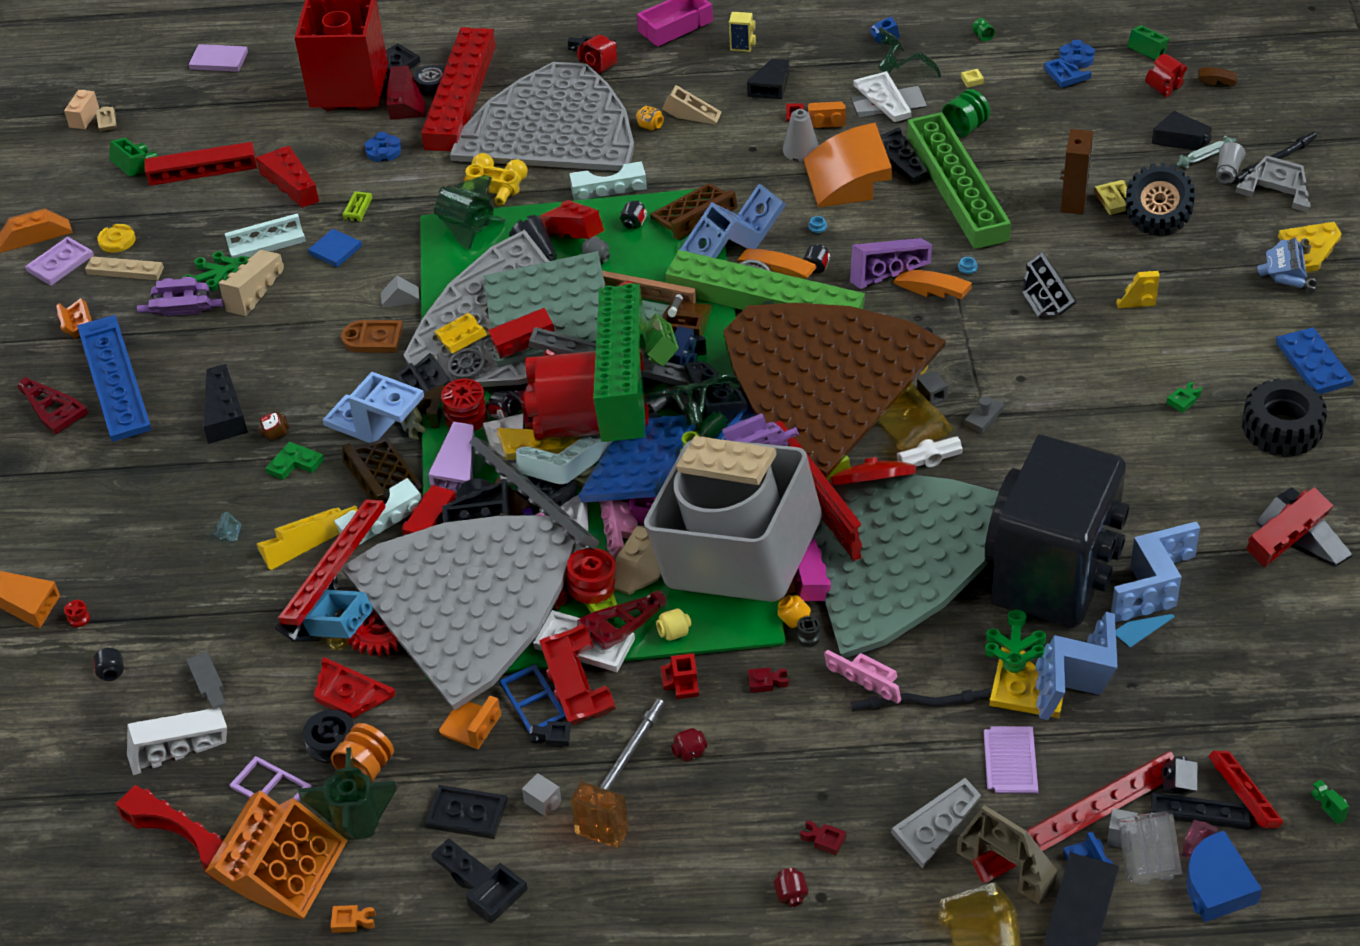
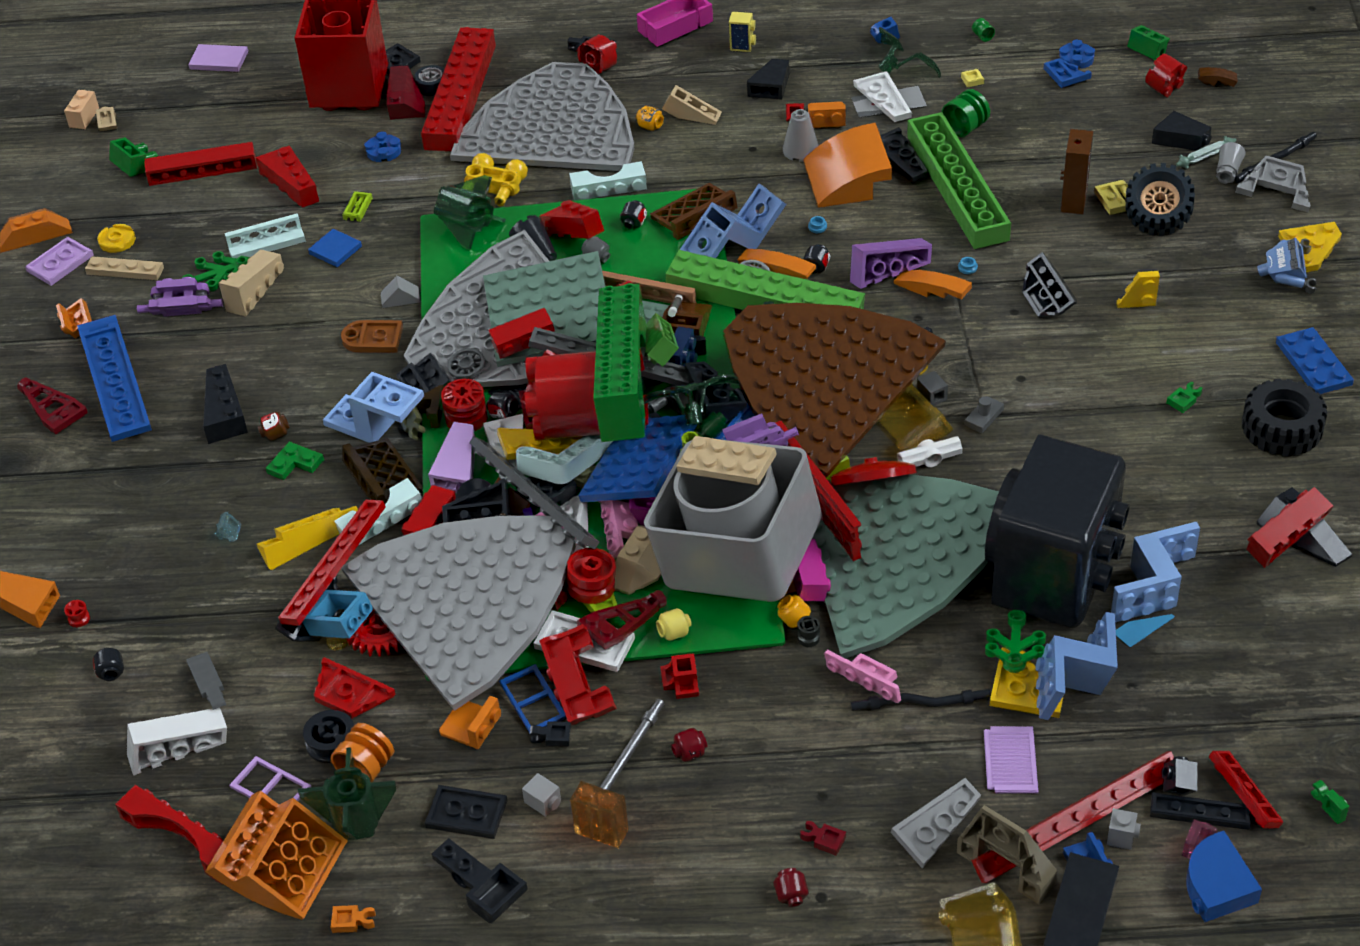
yellow slope [434,313,487,354] -> none
dark red plate [748,667,789,693] -> none
clear brick [1118,811,1182,885] -> none

